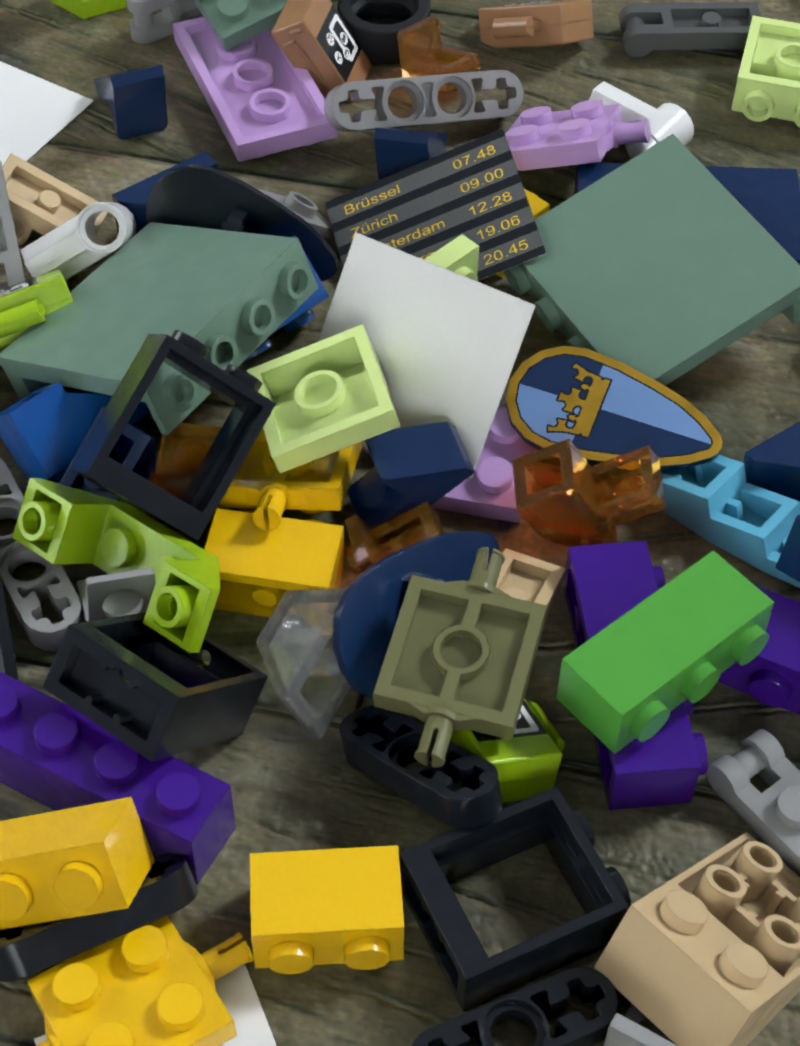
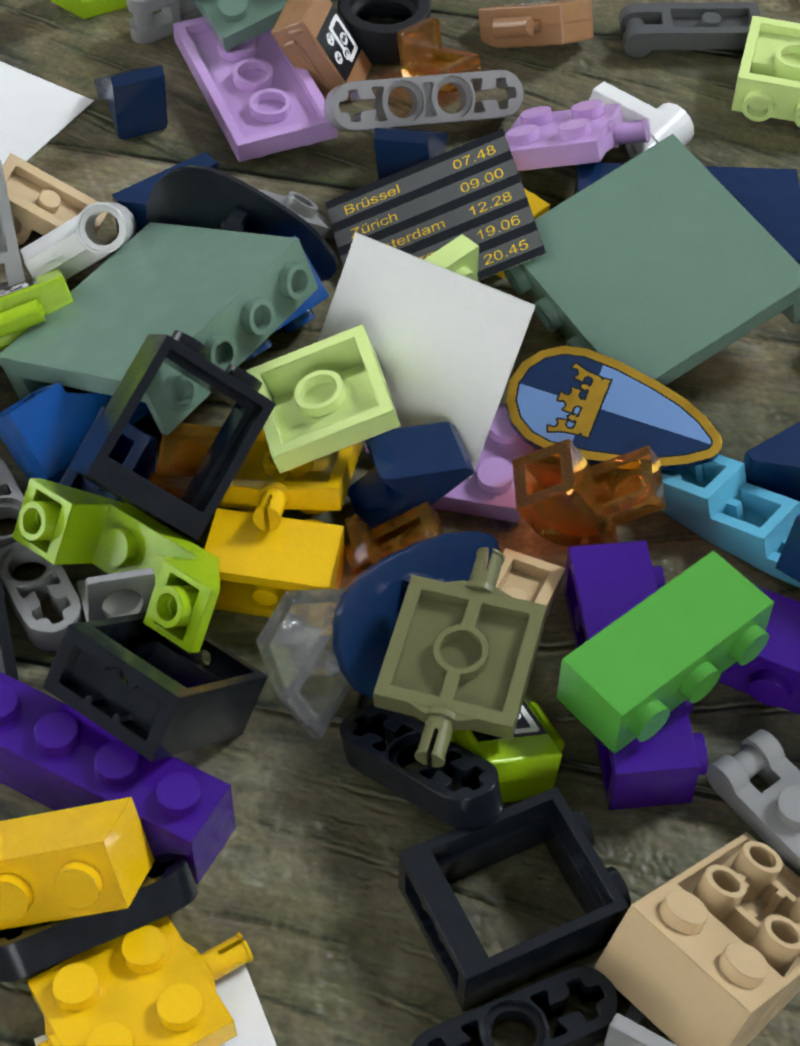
yellow brick [249,845,405,974] -> none

